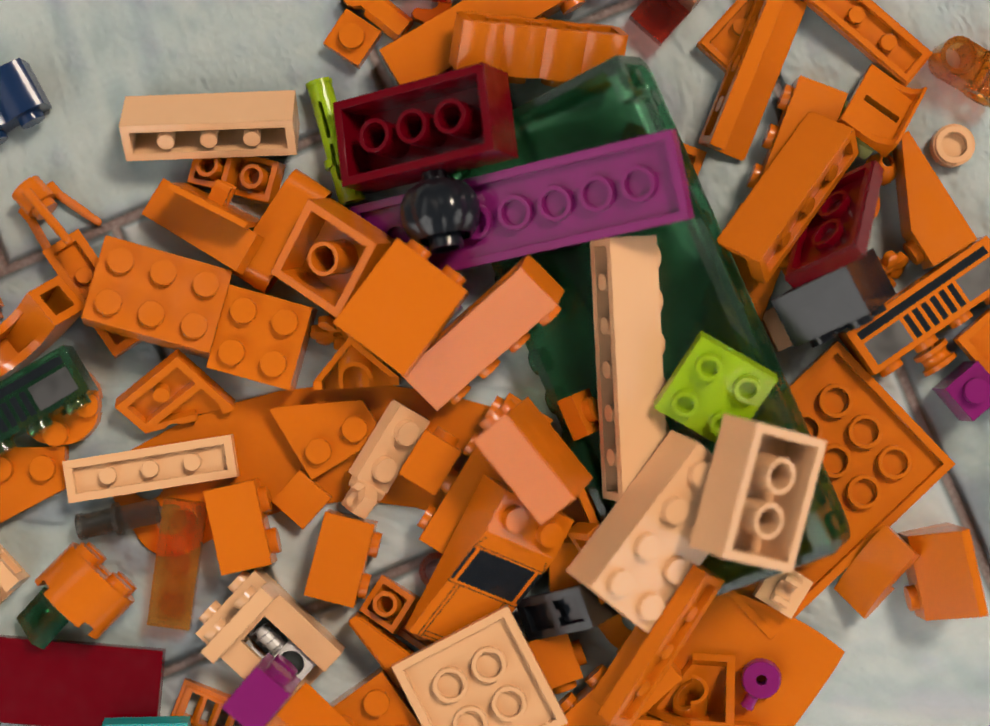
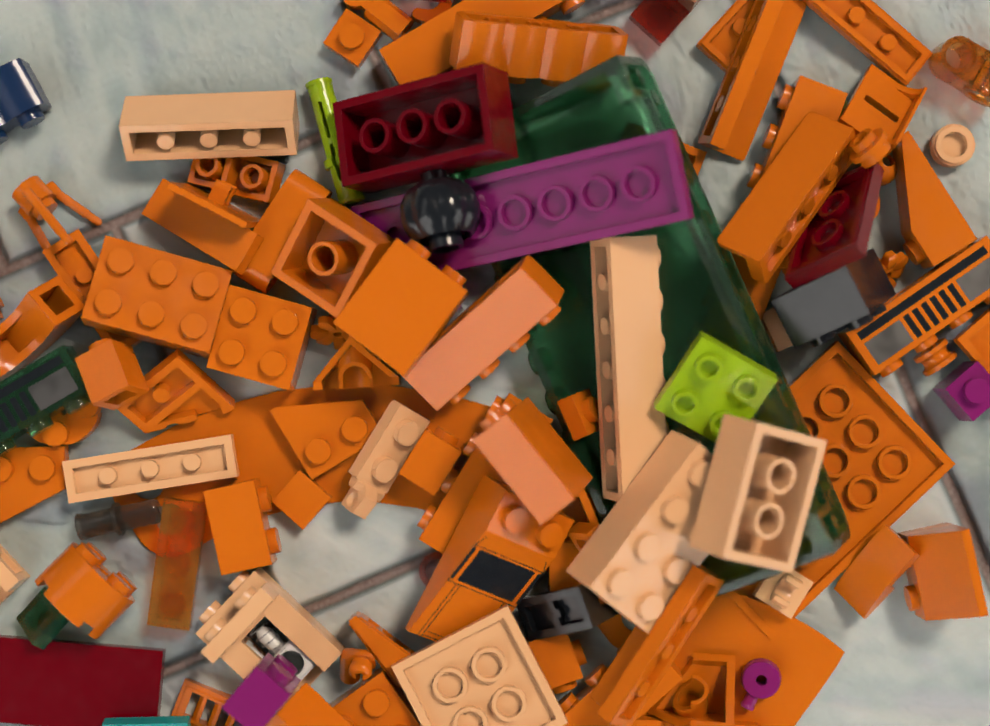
orange brick [304,509,383,608] -> none
orange slope [359,575,435,650] -> none
none -> orange brick [75,338,149,410]
none -> orange arm [340,648,376,685]
none -> orange plate [848,128,891,169]

